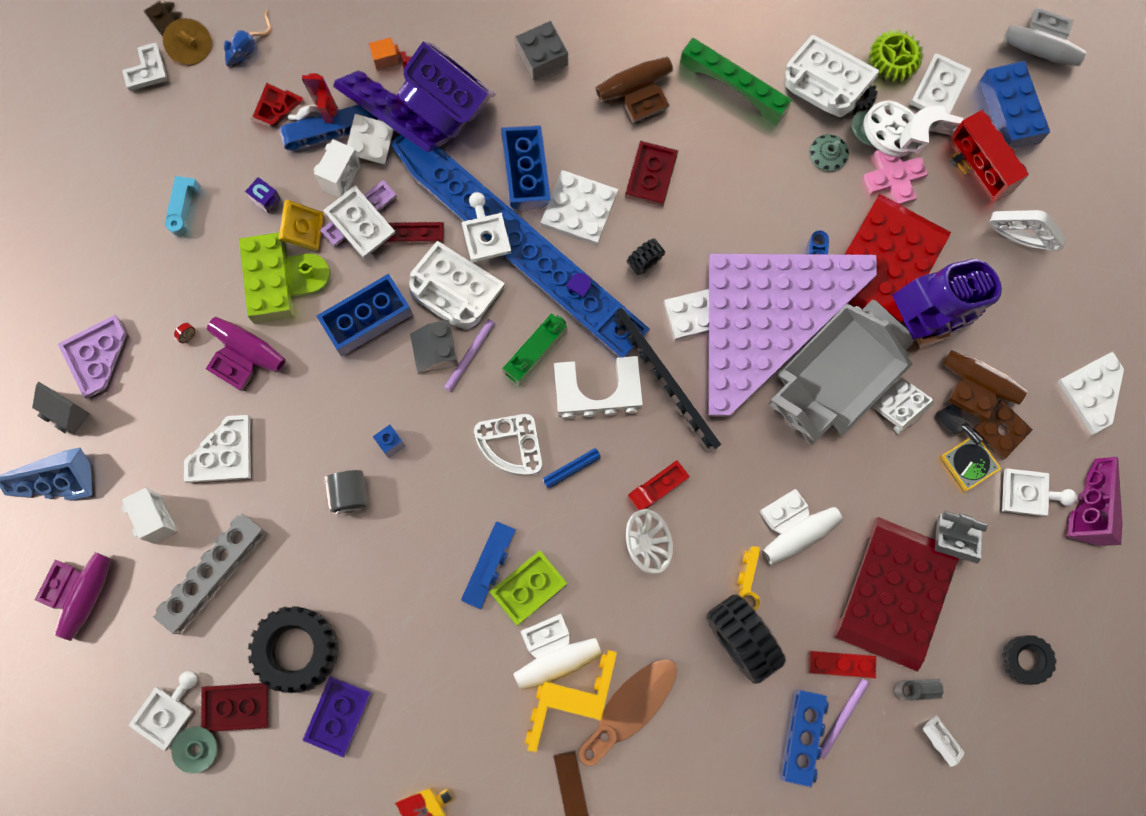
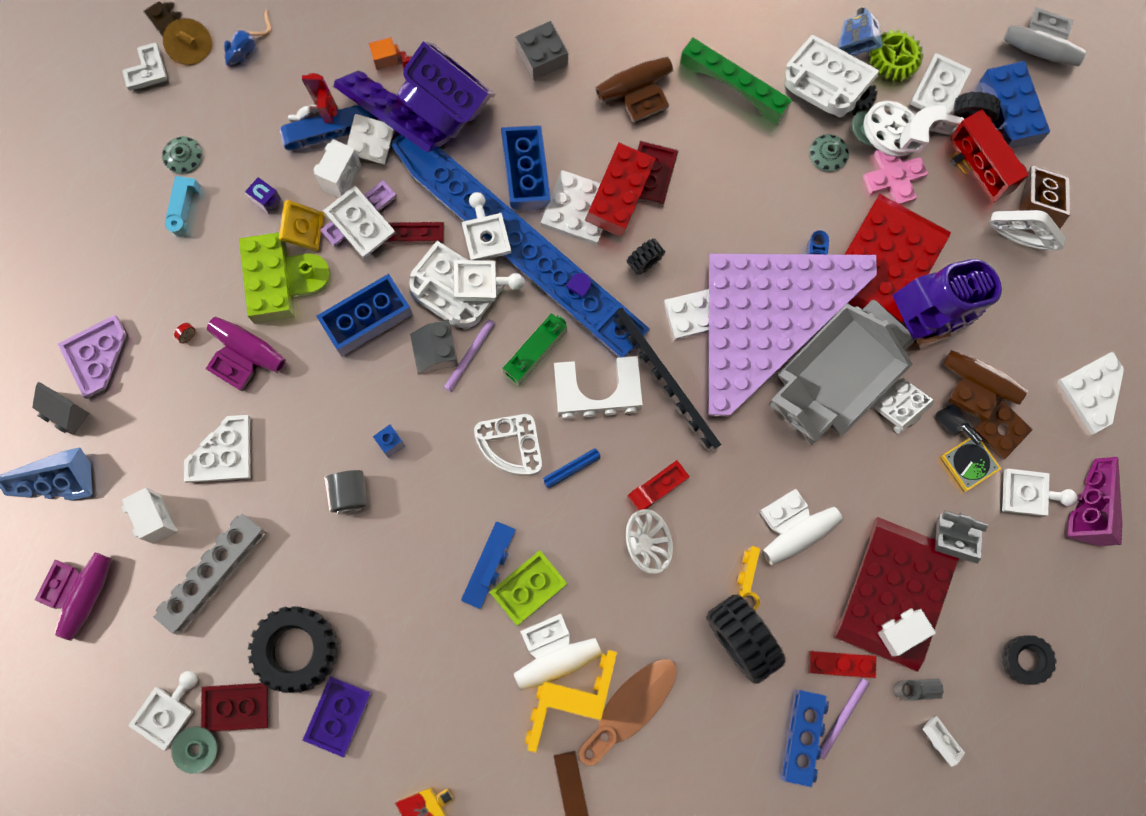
red slope [251,82,303,126] -> none
none -> sand green dish [162,136,203,174]
none -> white plate [454,260,524,301]
none -> red brick [584,142,655,237]
none -> torso [839,8,882,56]
none -> white brick [878,608,936,656]
none -> black tyre [953,92,1001,123]
none -> reddish brown slope [1019,165,1070,229]

